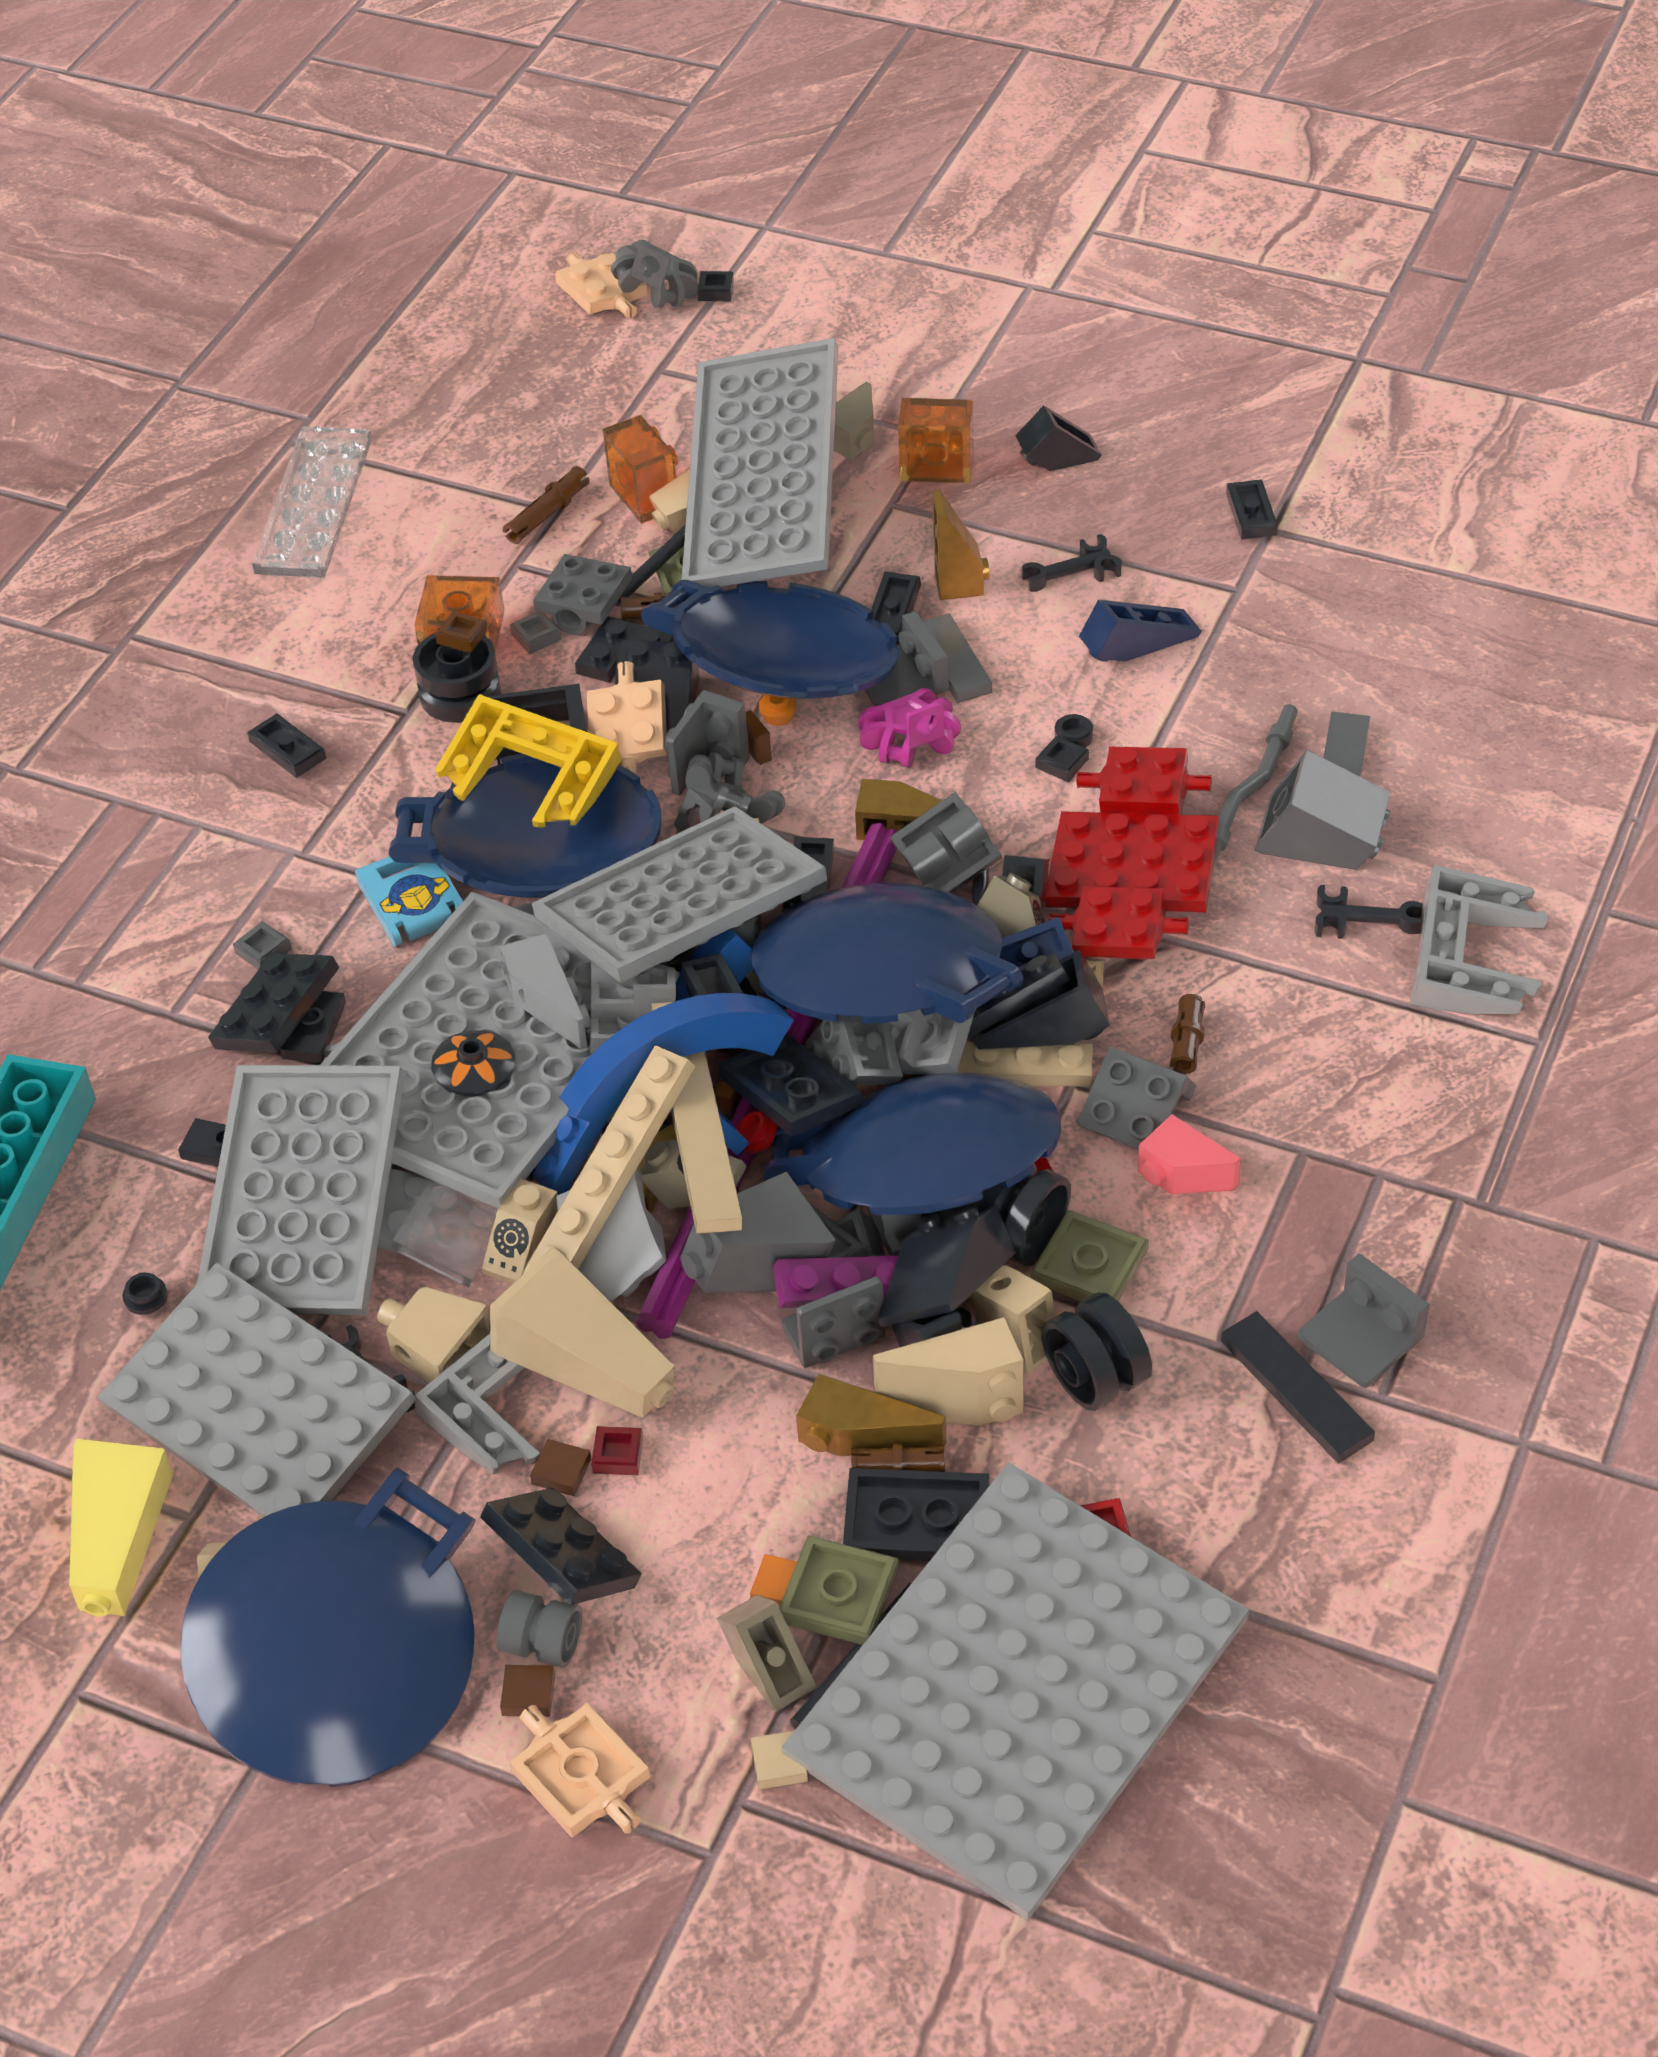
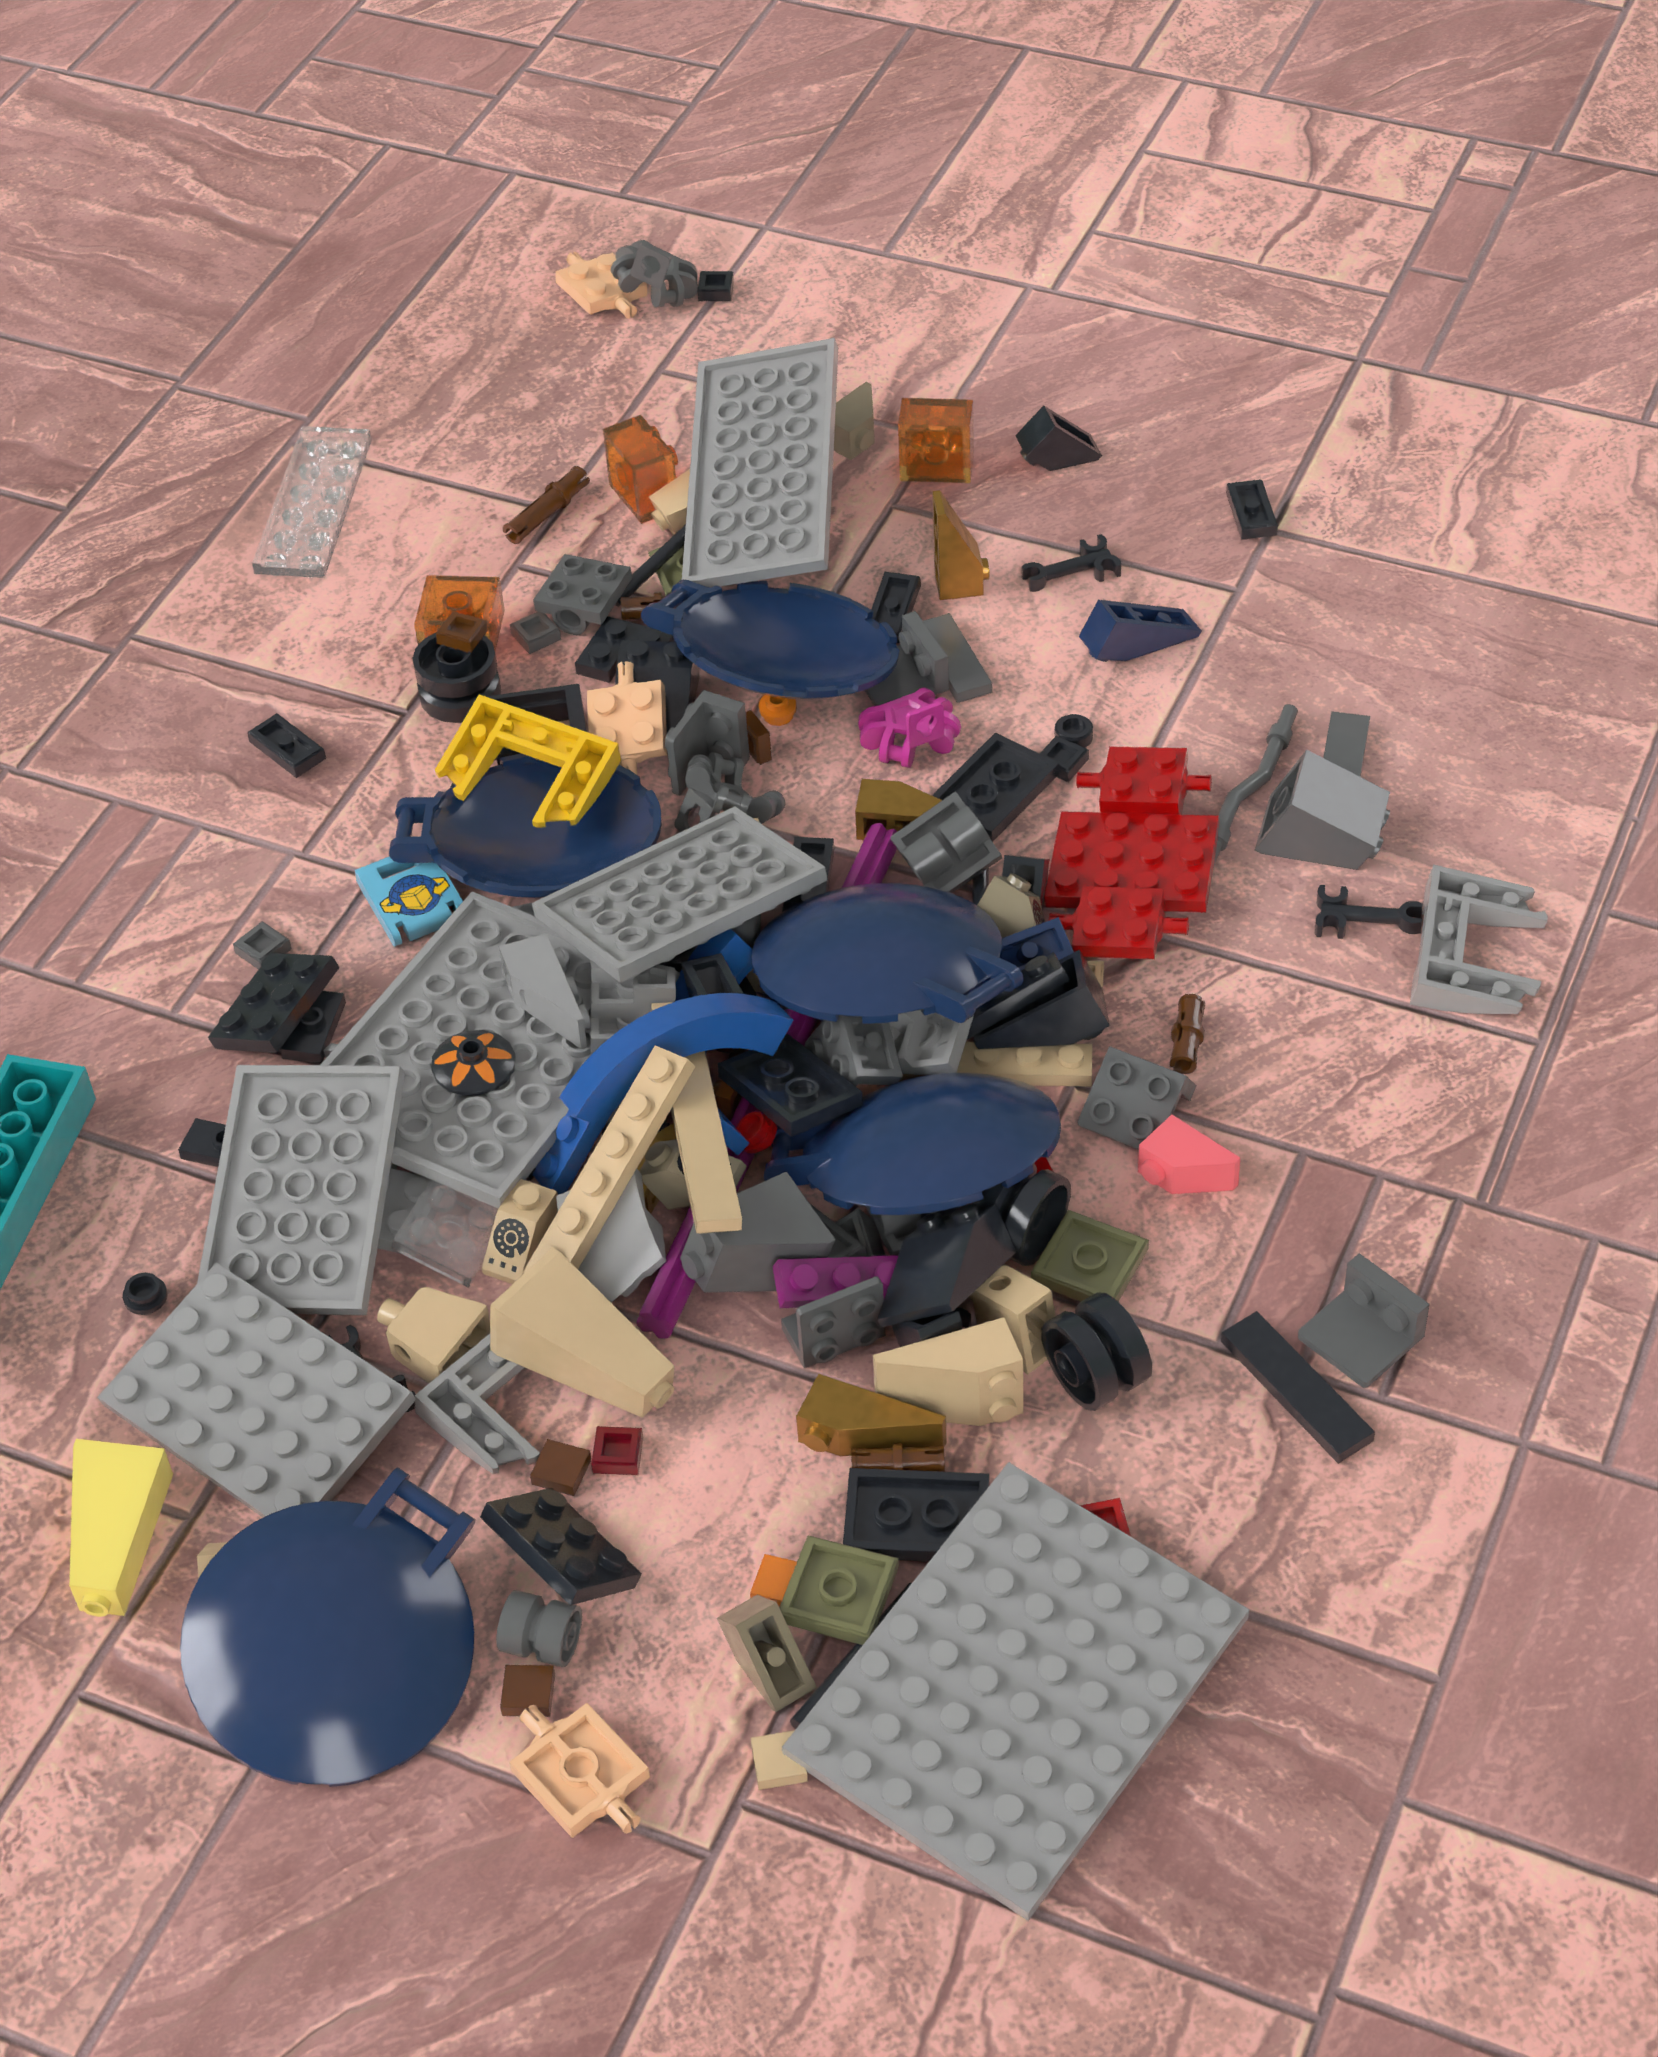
none -> black plate [932,732,1059,842]

